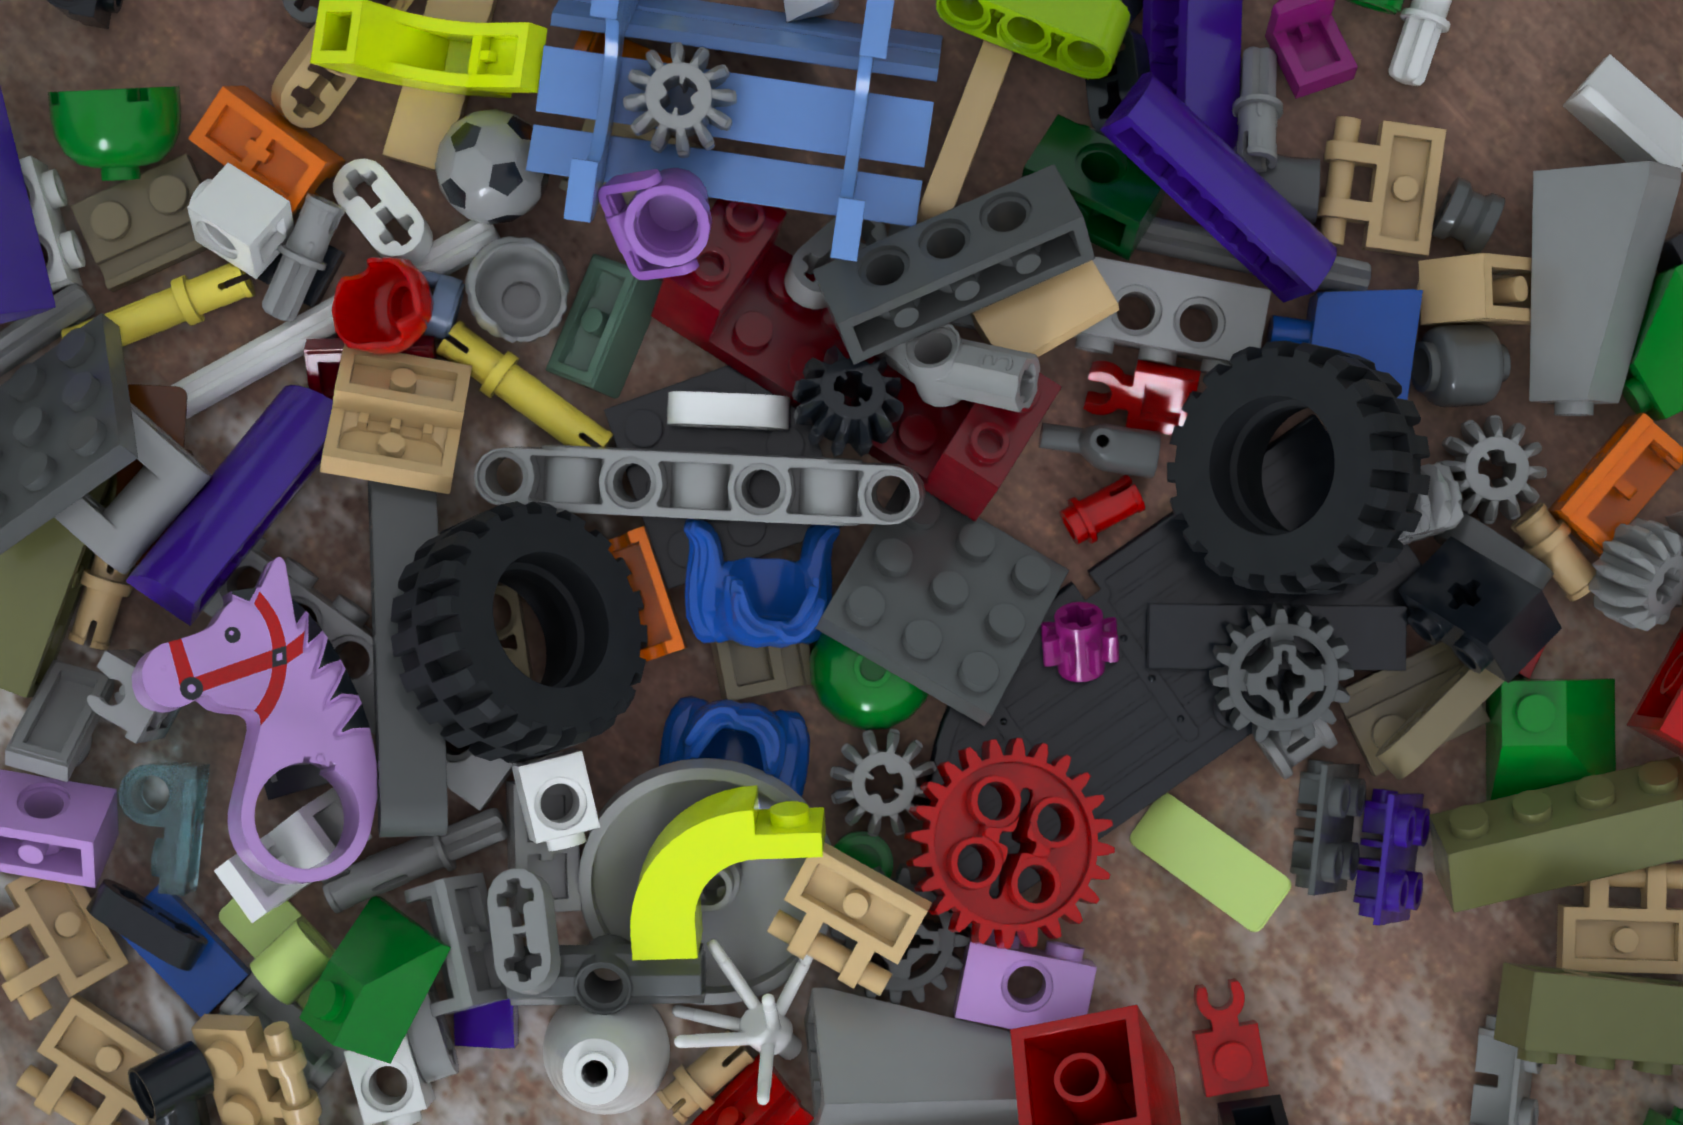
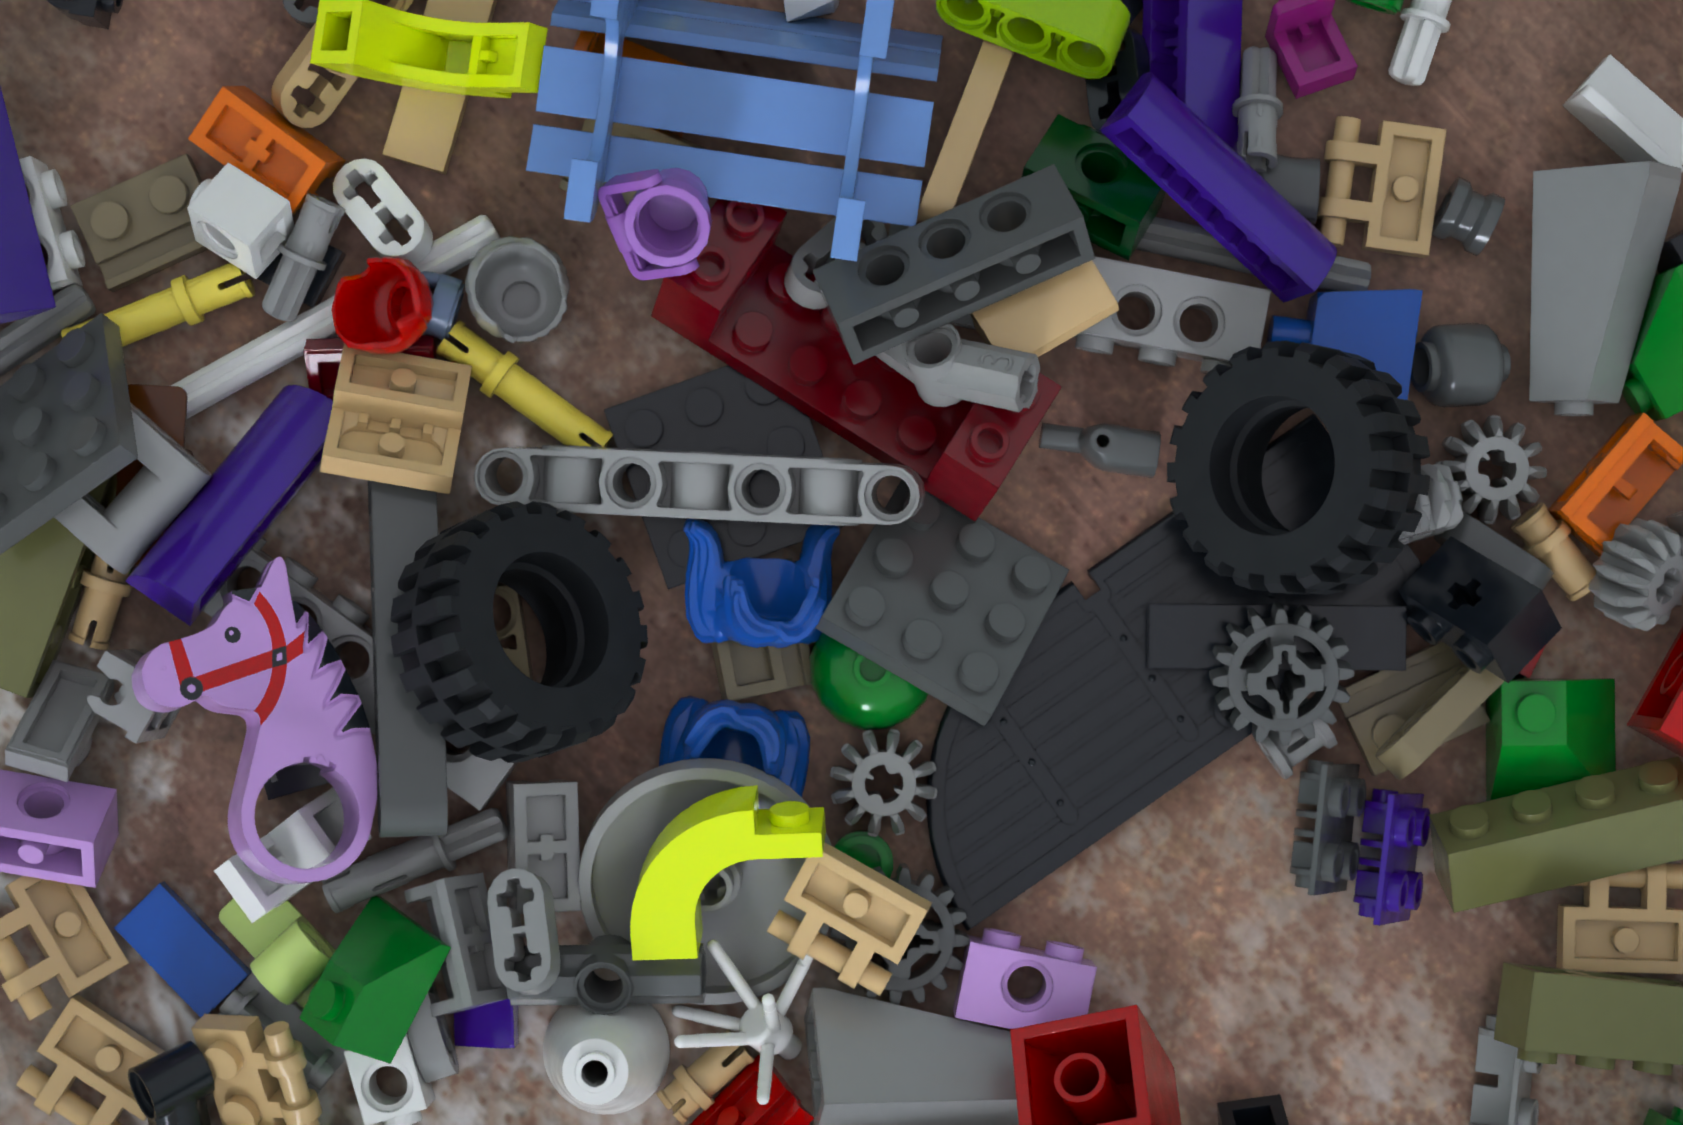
green cylinder [48,86,181,181] -> none
black beam [86,879,208,971] -> none
clear light blue plate [118,761,210,896] -> none
light grey piece [435,109,549,225] -> none
white brick [511,748,600,851] -> none
sand green slope [545,254,662,399] -> none
orange hinge [608,526,688,662] -> none
light grey gear [623,42,737,158] -> none
white beam [667,391,790,430] -> none
black gear [792,344,904,458] -> none
red gear [904,738,1115,949] -> none
magenta gear [1041,602,1119,682] -> none
red pin [1059,475,1145,545] -> none
red plate [1083,360,1201,435] -> none
yellowish green piece [1130,793,1291,932] -> none
red plate [1192,978,1269,1097] -> none
tan slope [1416,253,1532,326] -> none

